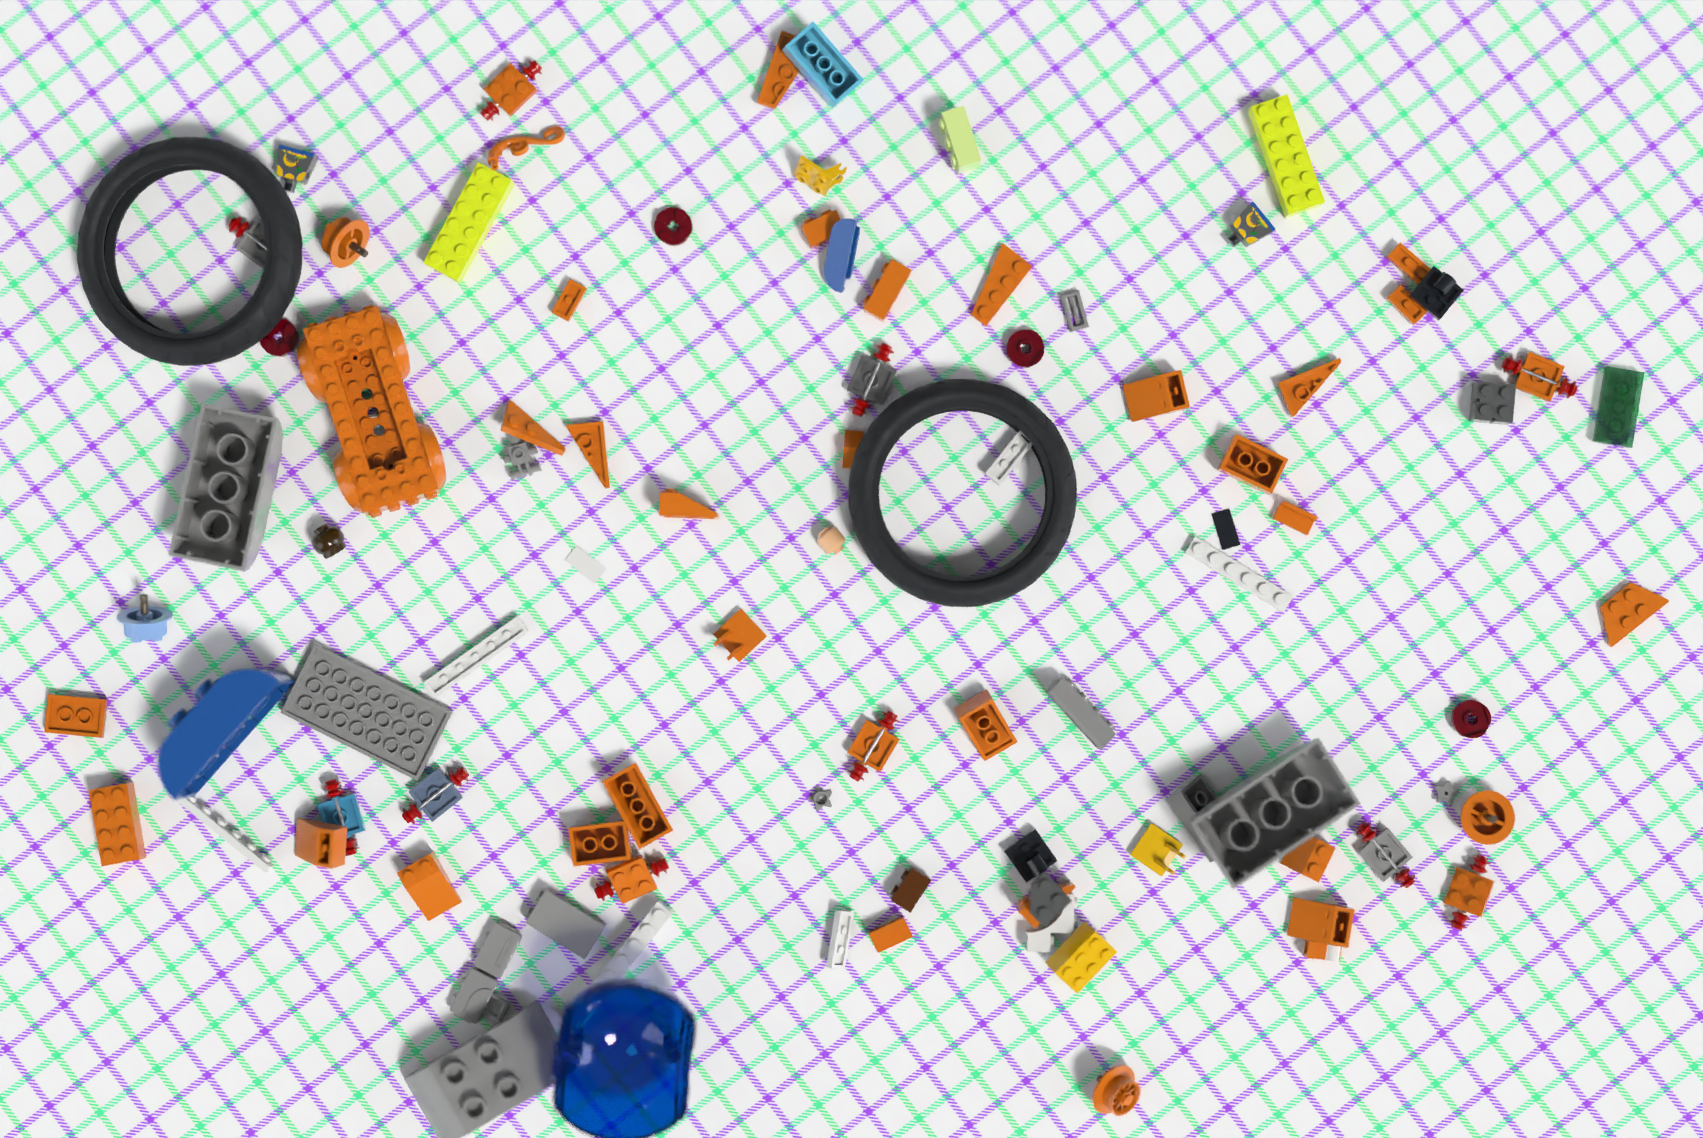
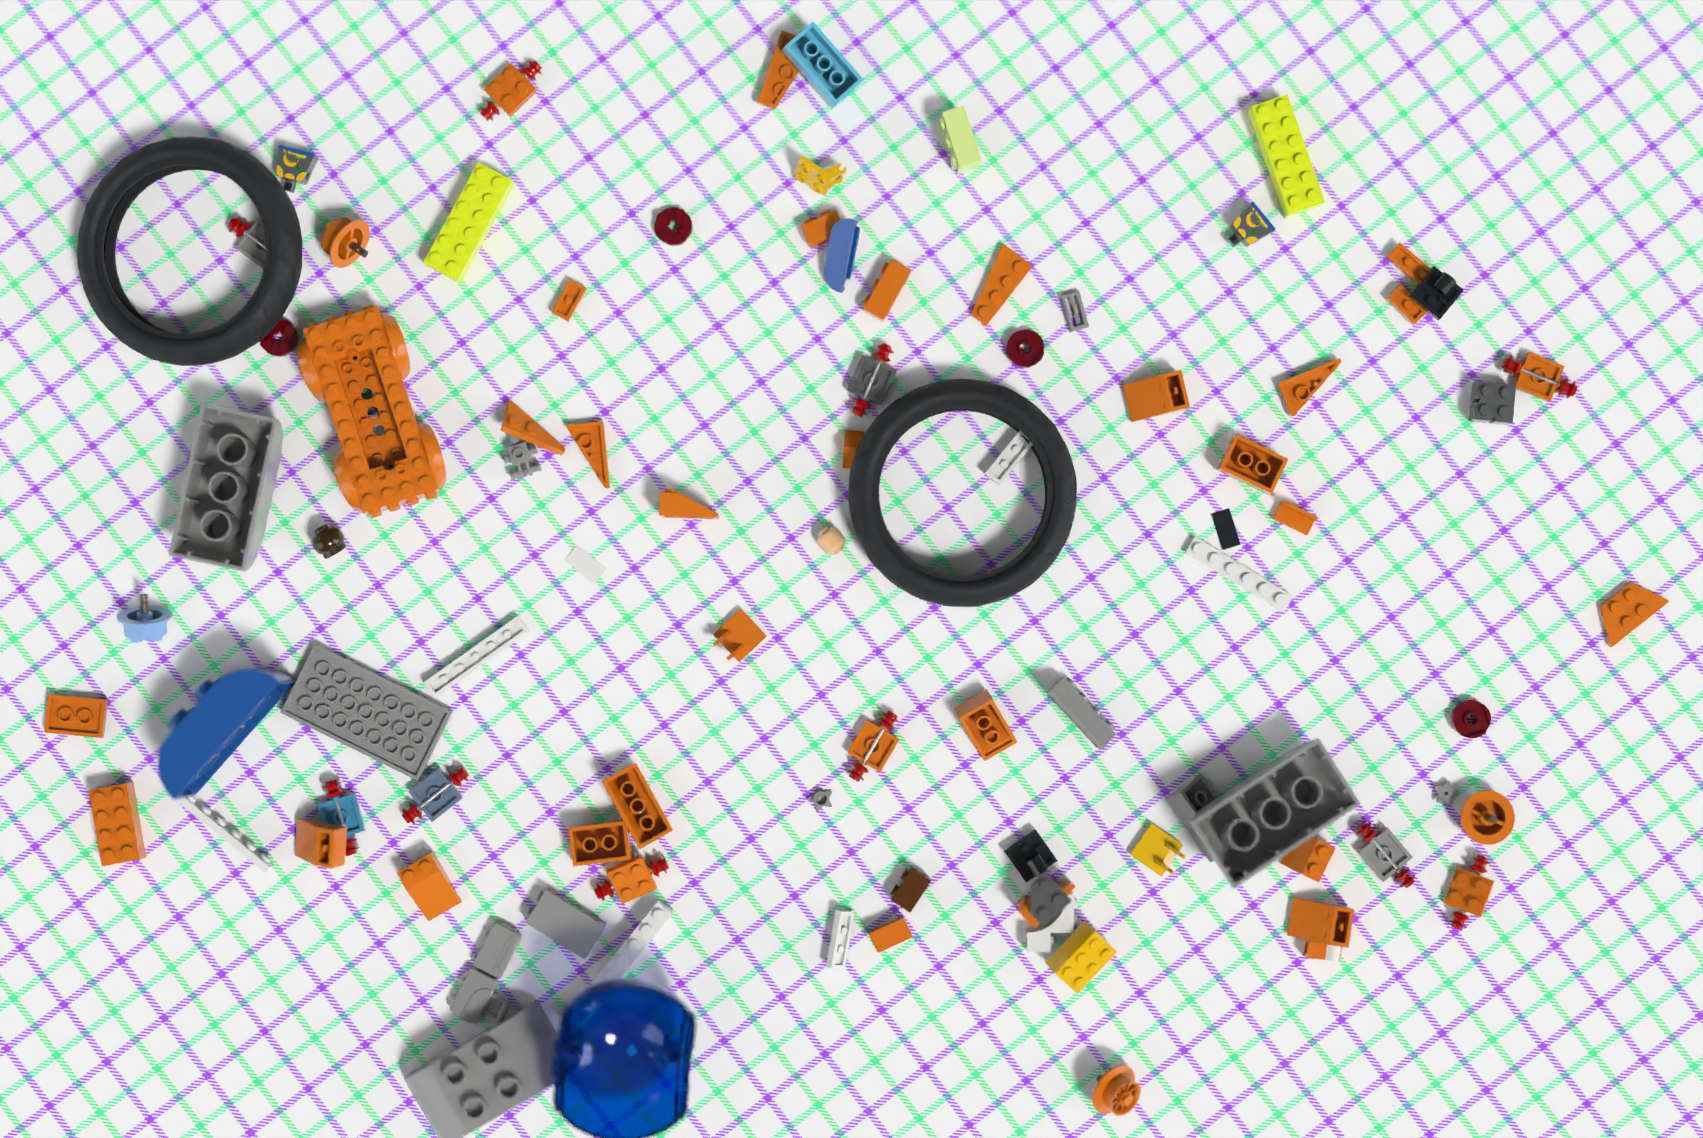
orange plant [487,126,565,170] -> none
clear green plate [1592,366,1645,448] -> none

